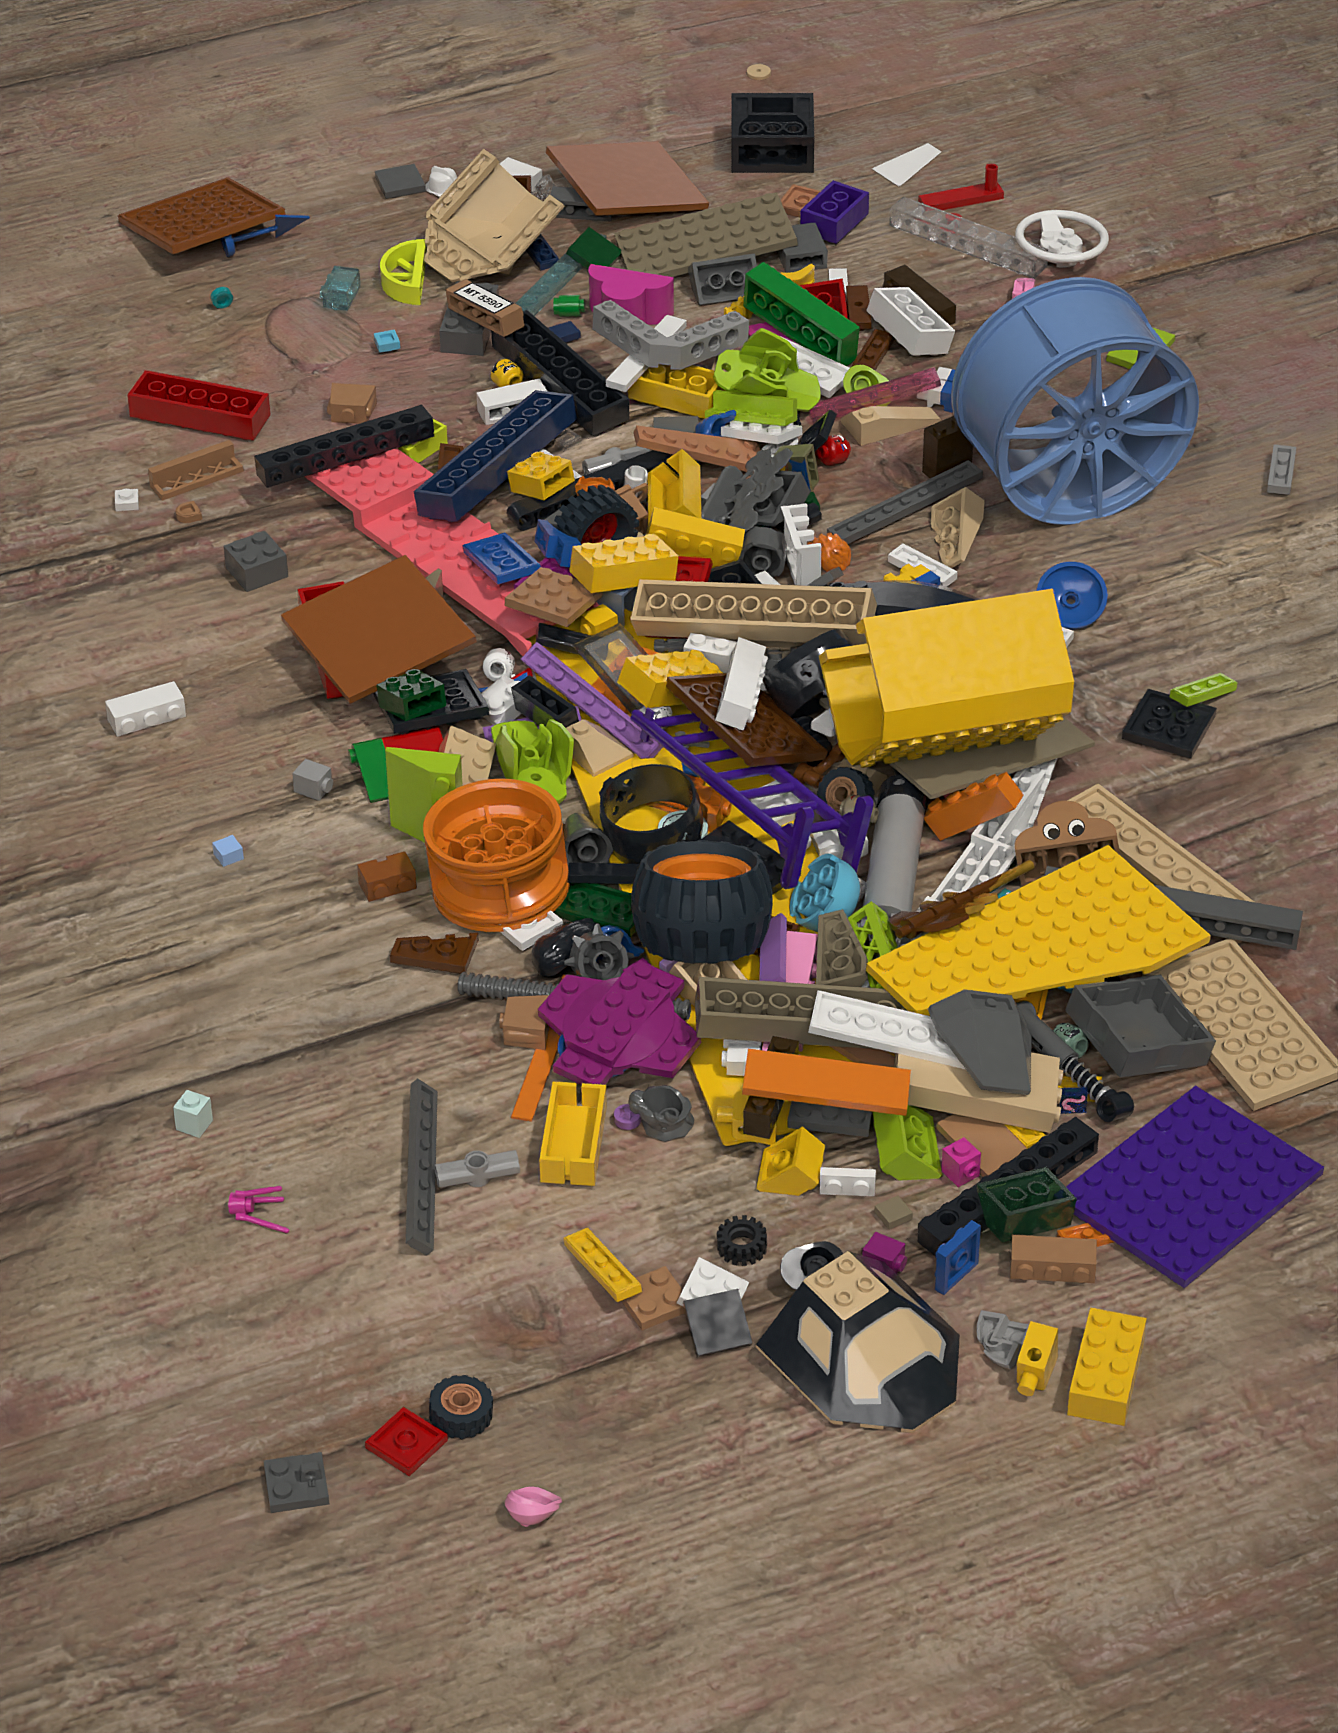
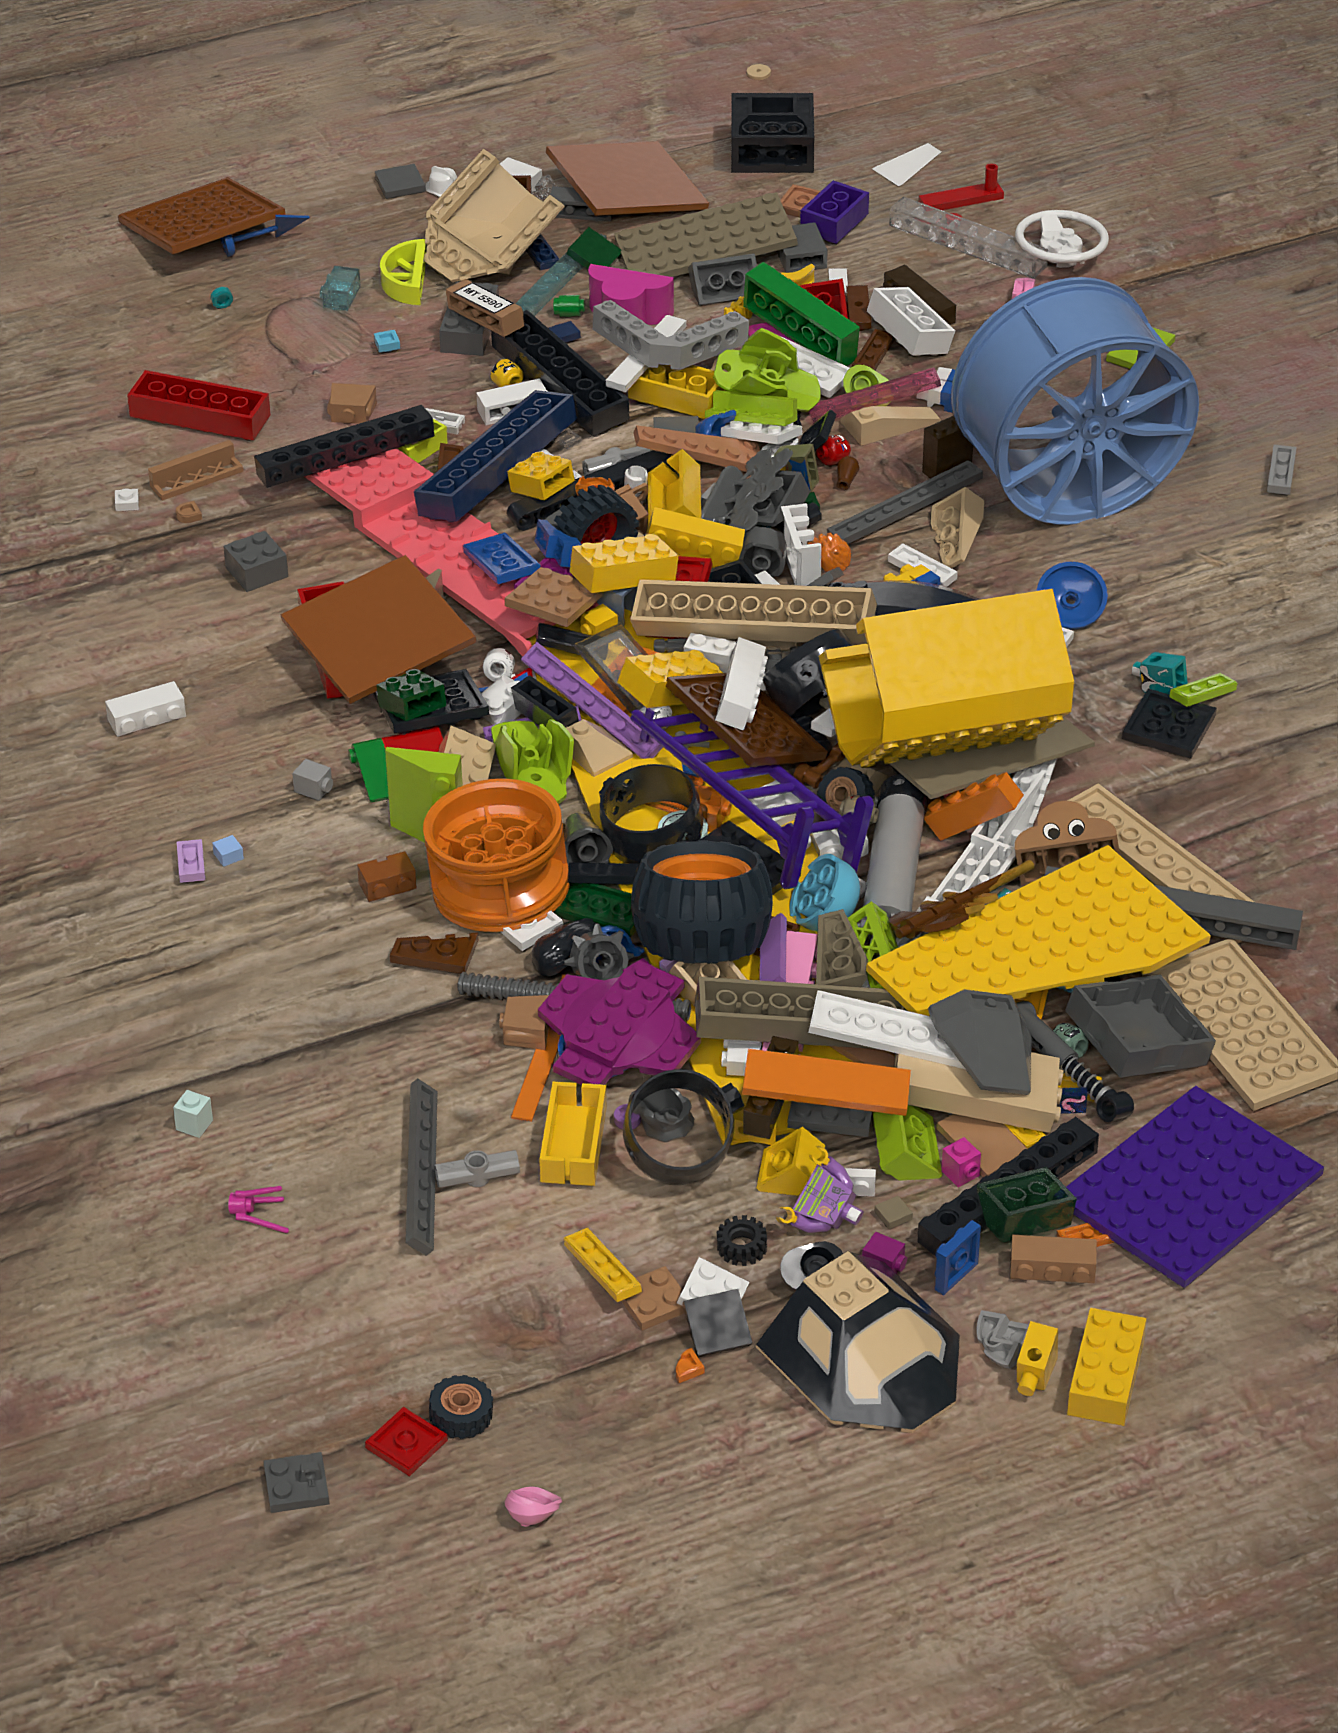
none -> lavender plate [177,839,205,883]
none -> white tile [425,408,465,434]
none -> black cylinder [623,1069,745,1185]
none -> orange tile [676,1348,705,1383]
none -> medium lavender torso [776,1146,864,1233]
none -> reddish brown cone [837,456,860,490]
none -> teal torso [1132,652,1188,694]

